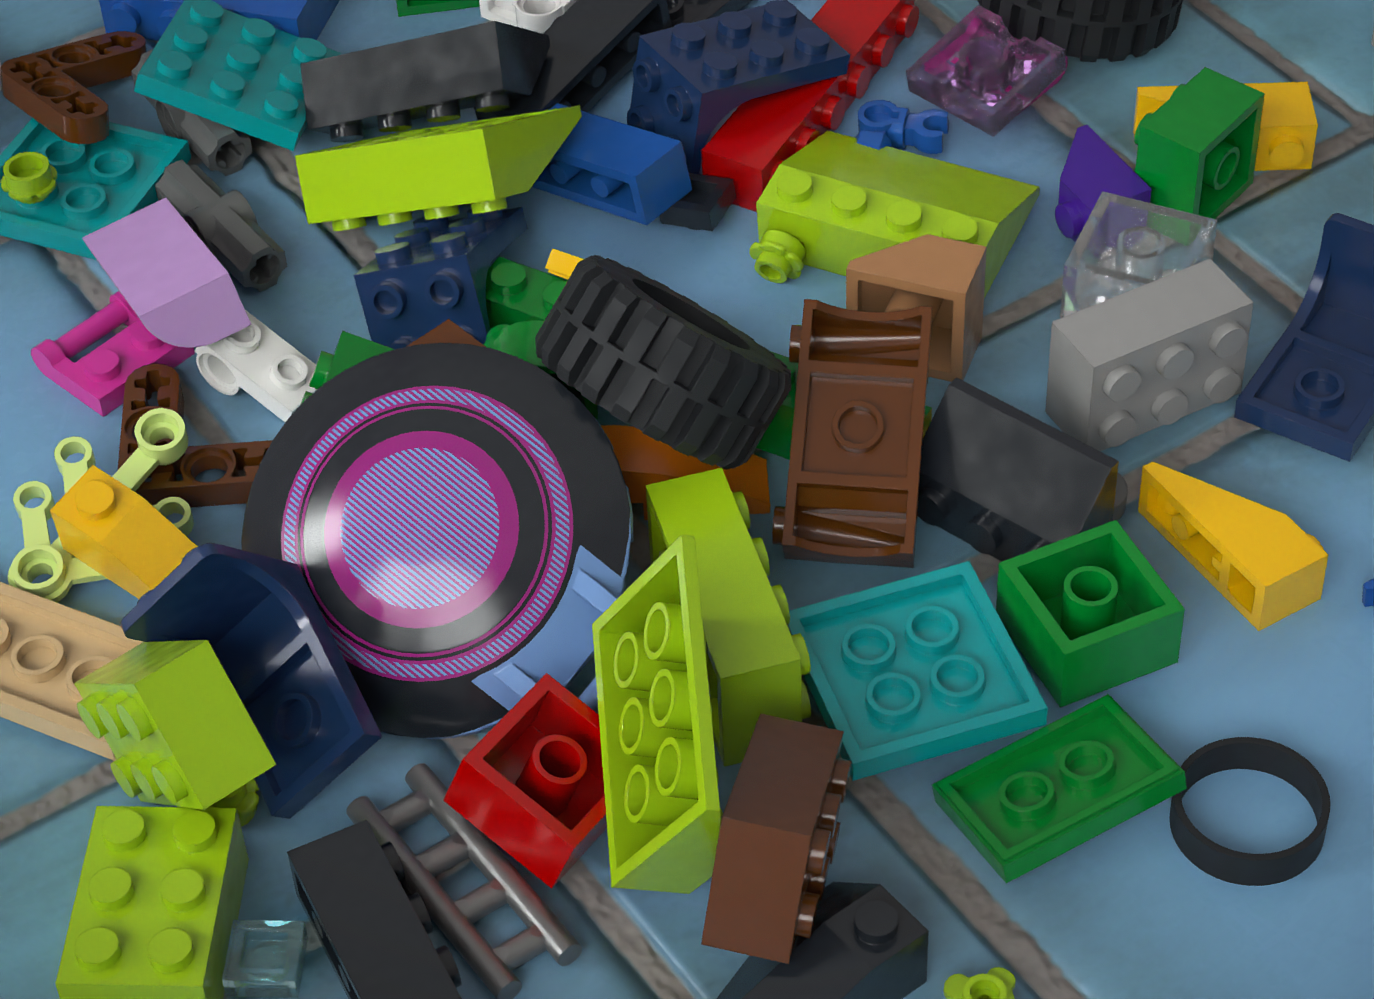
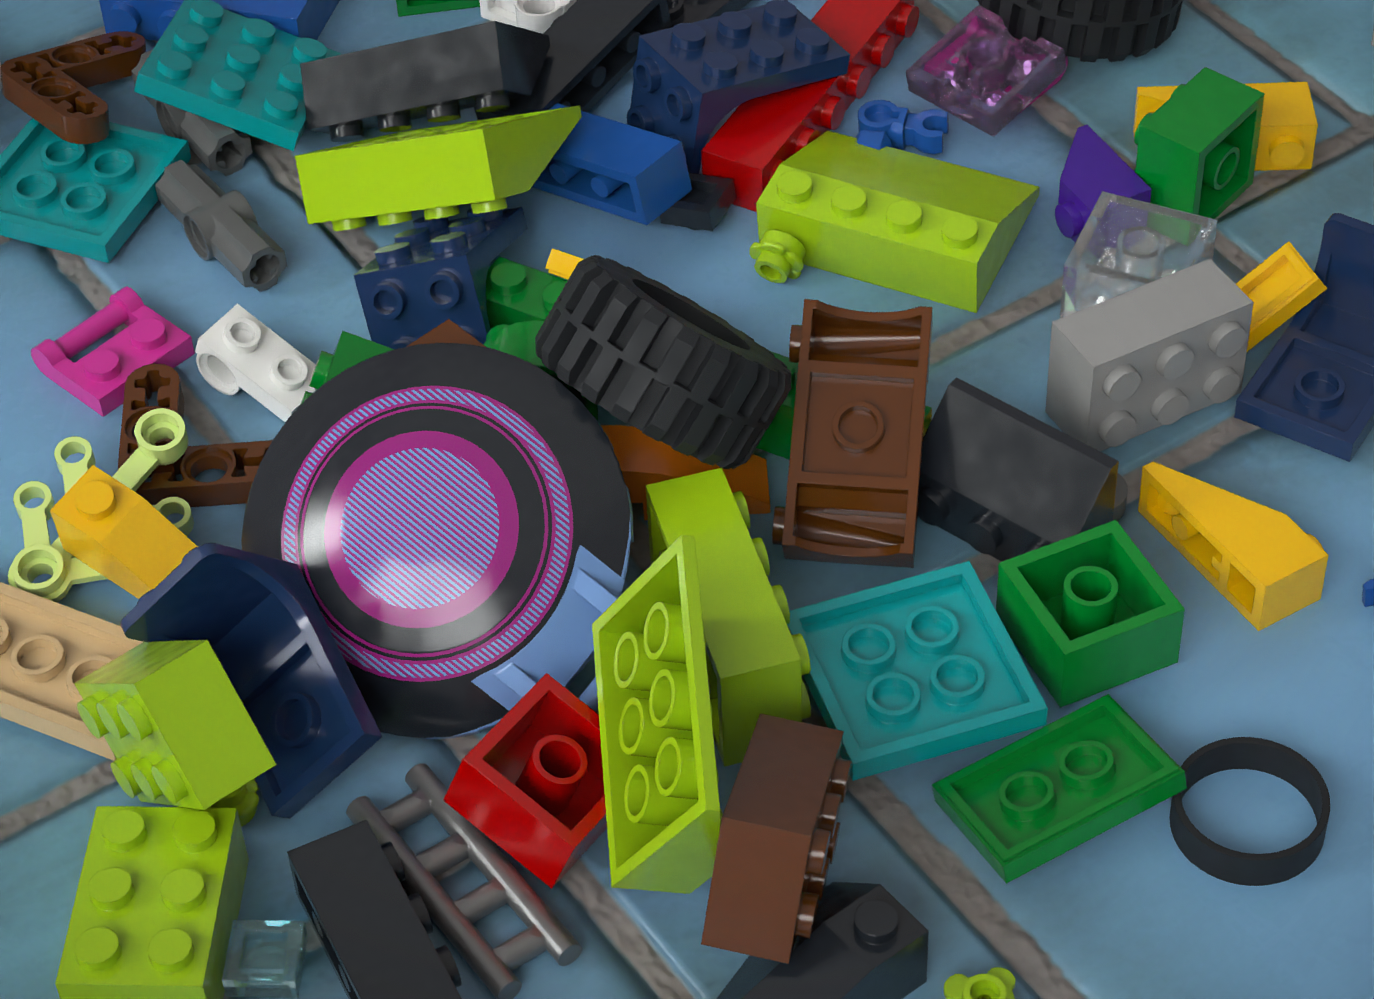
lime plate [1,152,58,204] -> none
lavender brick [82,198,252,348] -> none
medium nougat slope [846,234,987,382] -> none
none -> yellow tile [1236,241,1328,352]

